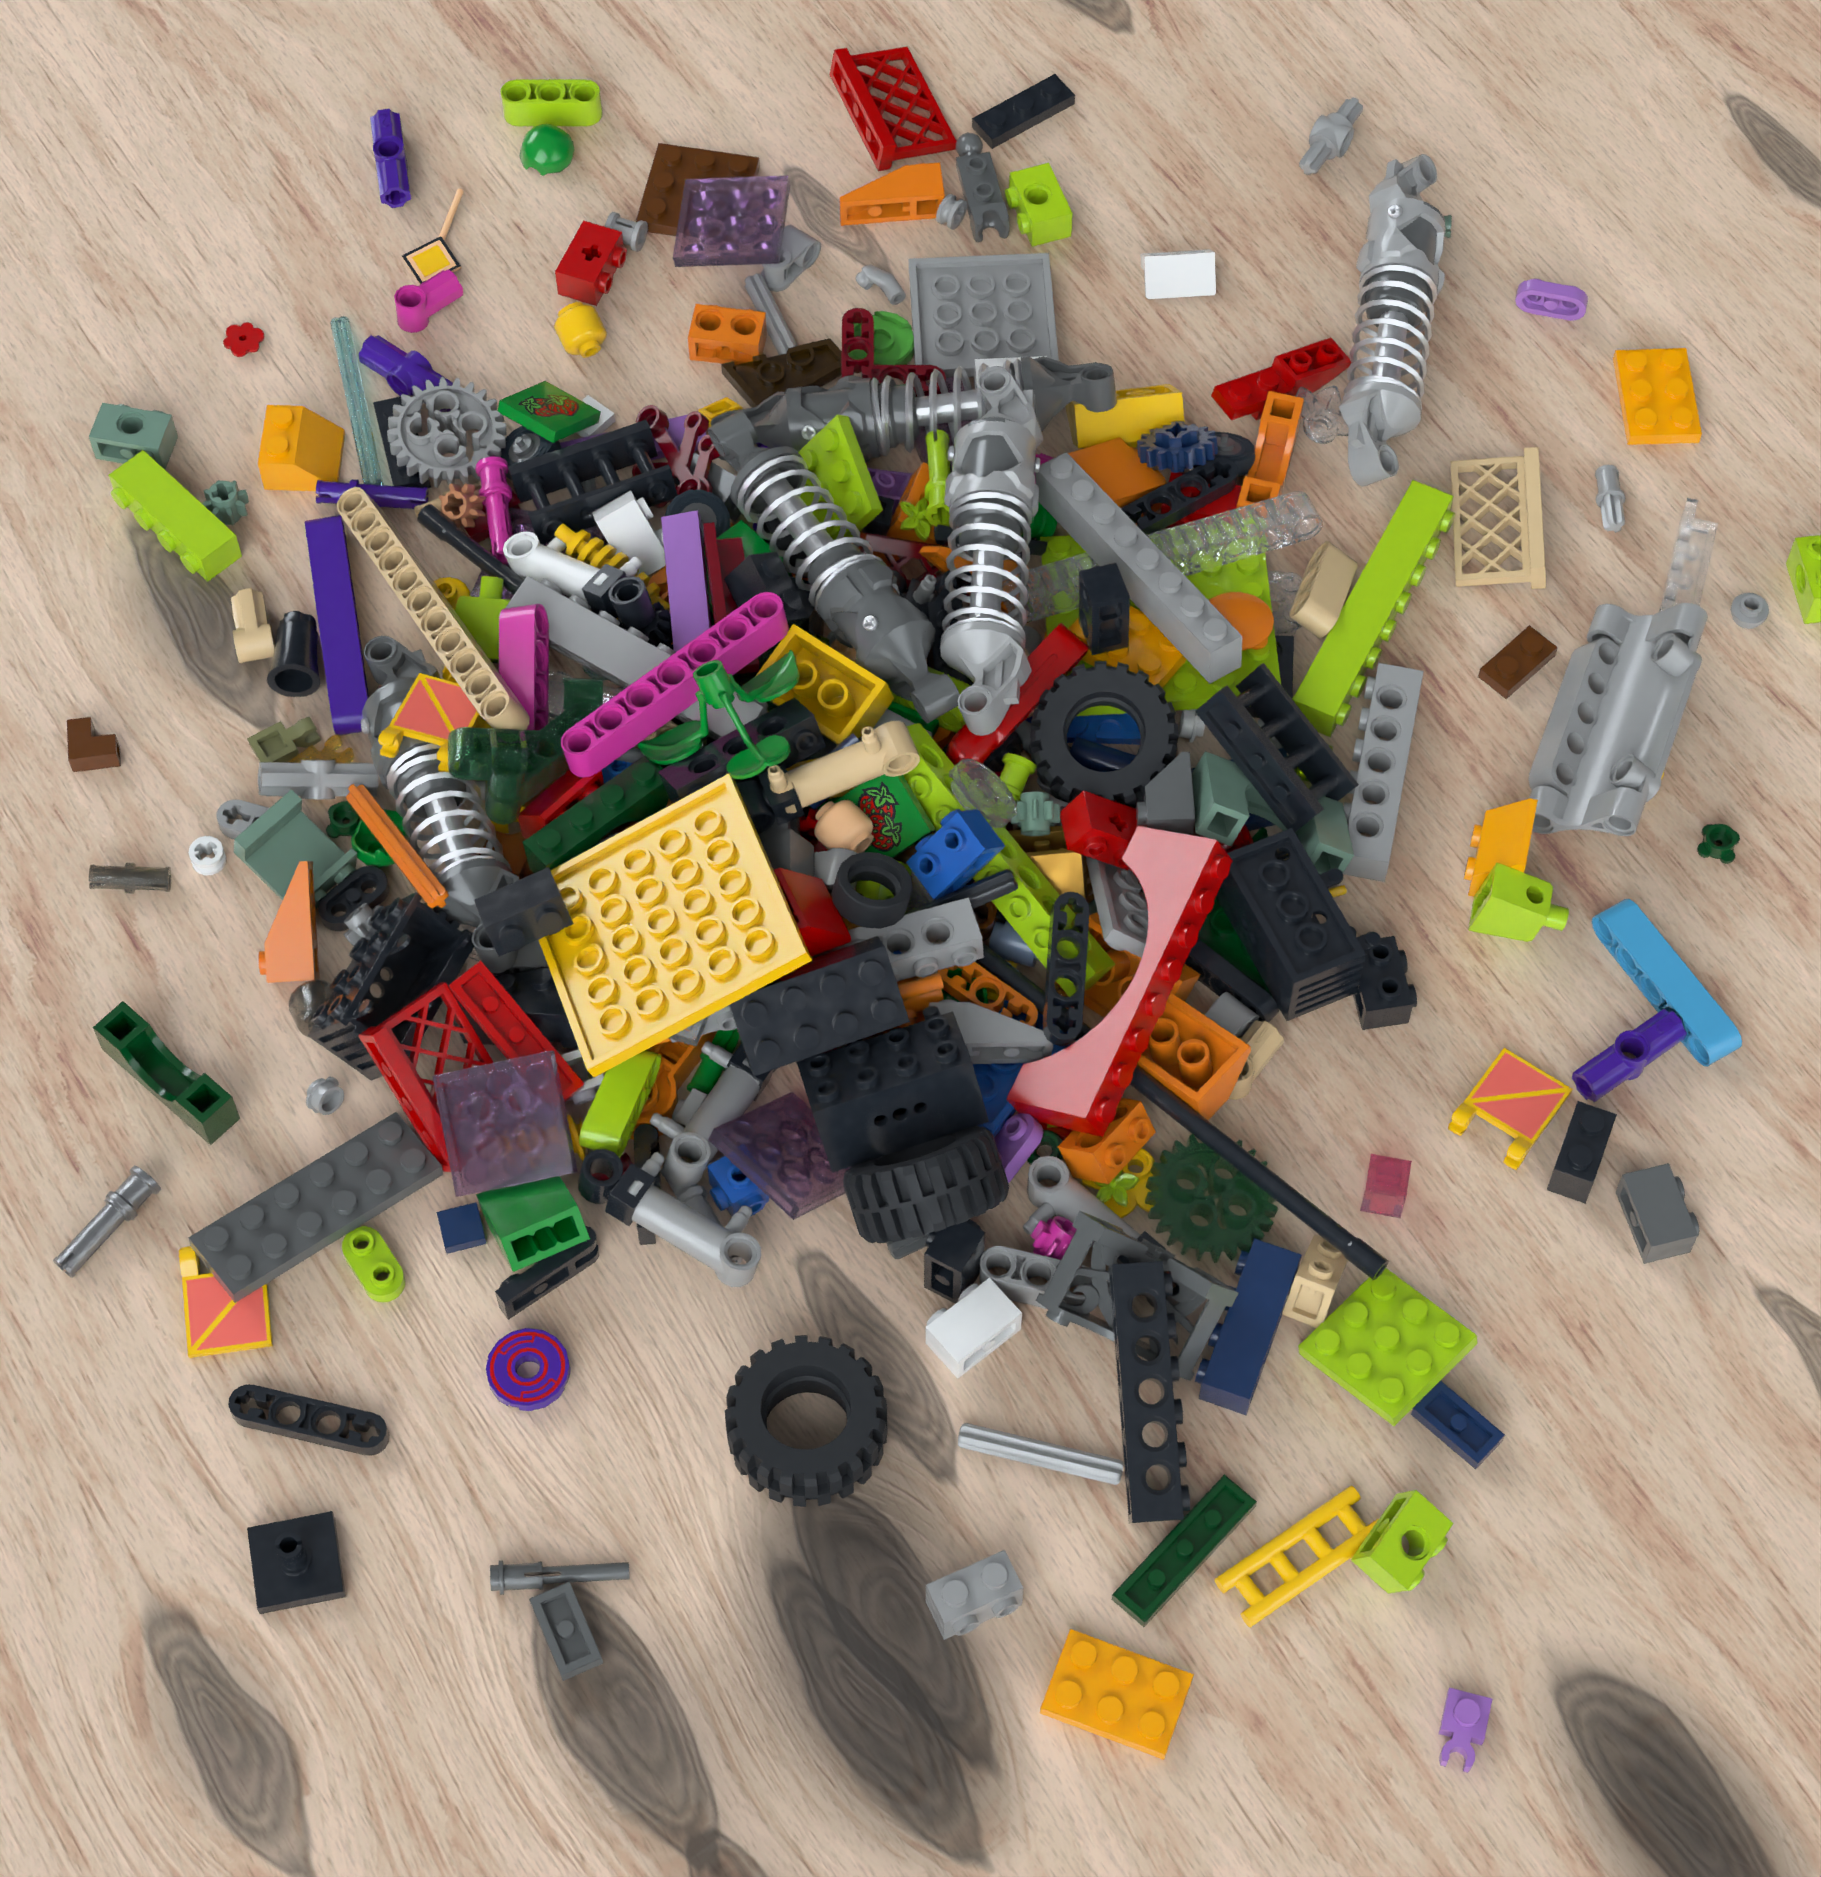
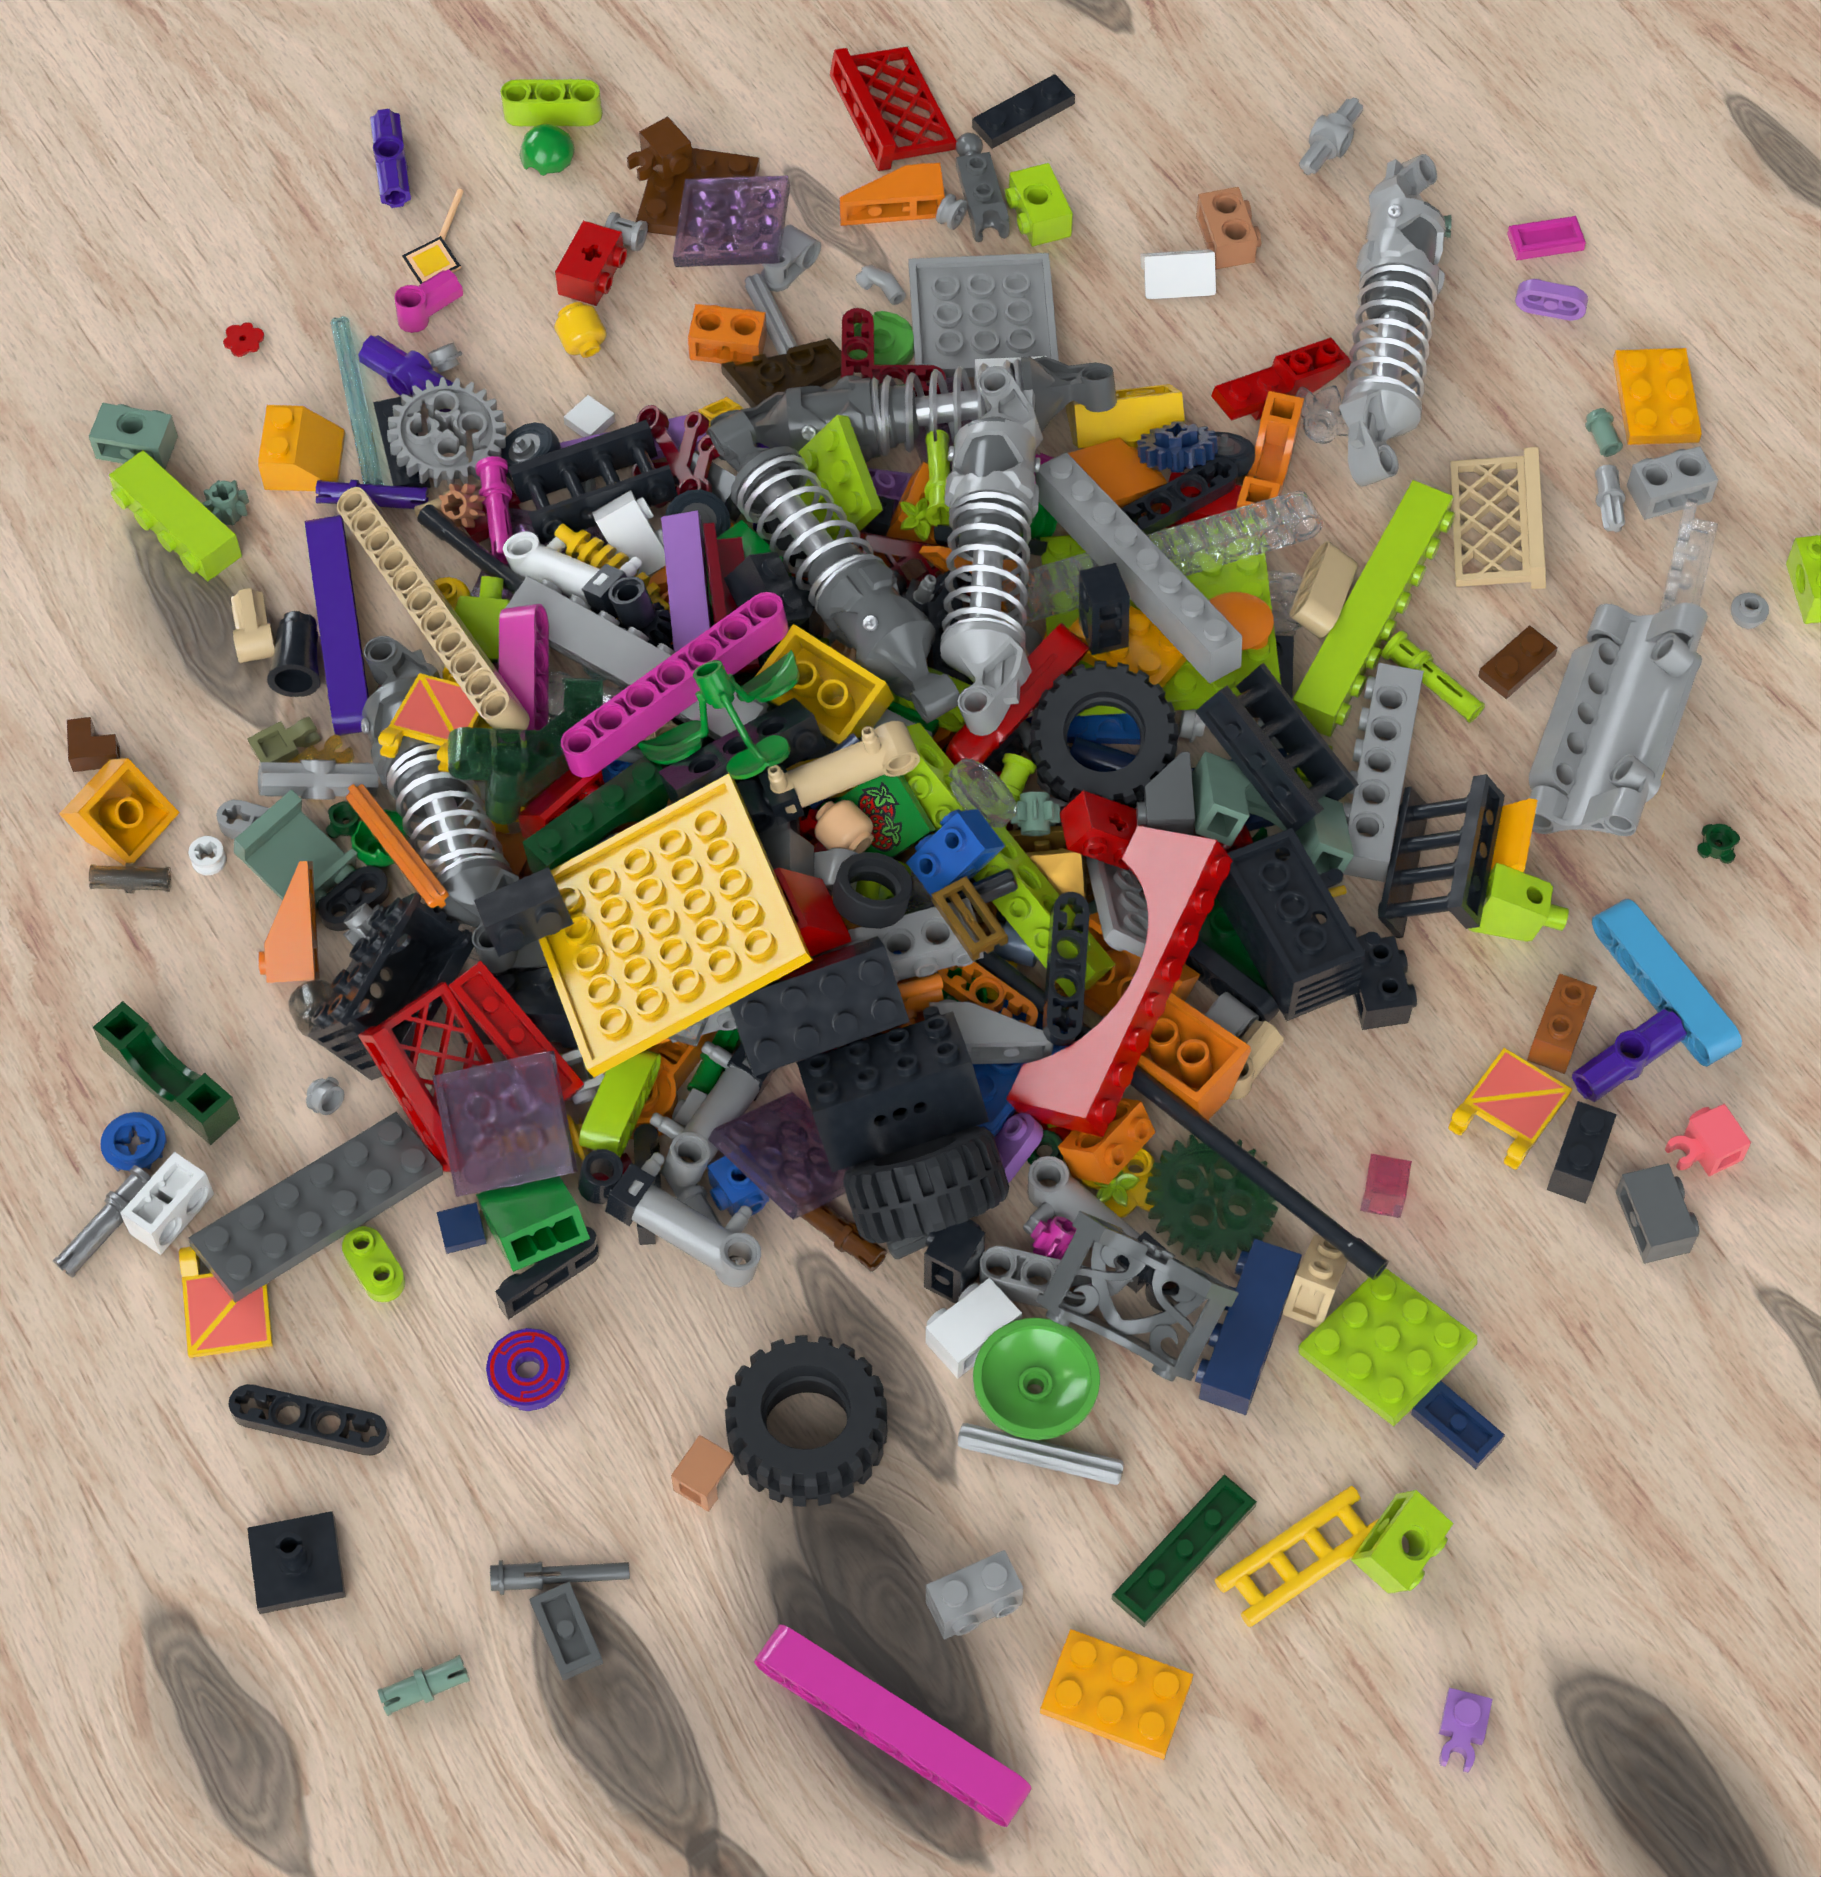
green tile [498,381,601,443] -> none
black brick [1109,1261,1190,1524] -> none
none -> light orange slope [59,758,180,867]
none -> blue gear [100,1112,167,1172]
none -> white brick [120,1152,214,1255]
none -> sand green pin [377,1655,470,1716]
none -> light grey plate [428,342,462,372]
none -> reddish brown brick [627,116,693,181]
none -> nougat panel [671,1435,734,1512]
none -> dark pink beam [754,1624,1032,1827]
none -> reddish brown pin [777,1179,887,1272]
none -> pearl gold tile [931,876,1008,961]
none -> bright green dish [973,1318,1100,1440]
none -> nougat brick [1196,187,1261,270]
none -> black fence [1378,774,1505,938]
none -> lime pin [1381,630,1485,723]
none -> dark pink tile [1507,216,1586,261]
none -> dark orange brick [1527,973,1597,1074]
none -> sand green pin [1585,408,1623,457]
none -> light grey brick [1627,446,1718,520]
none -> coral brick [1665,1103,1751,1176]

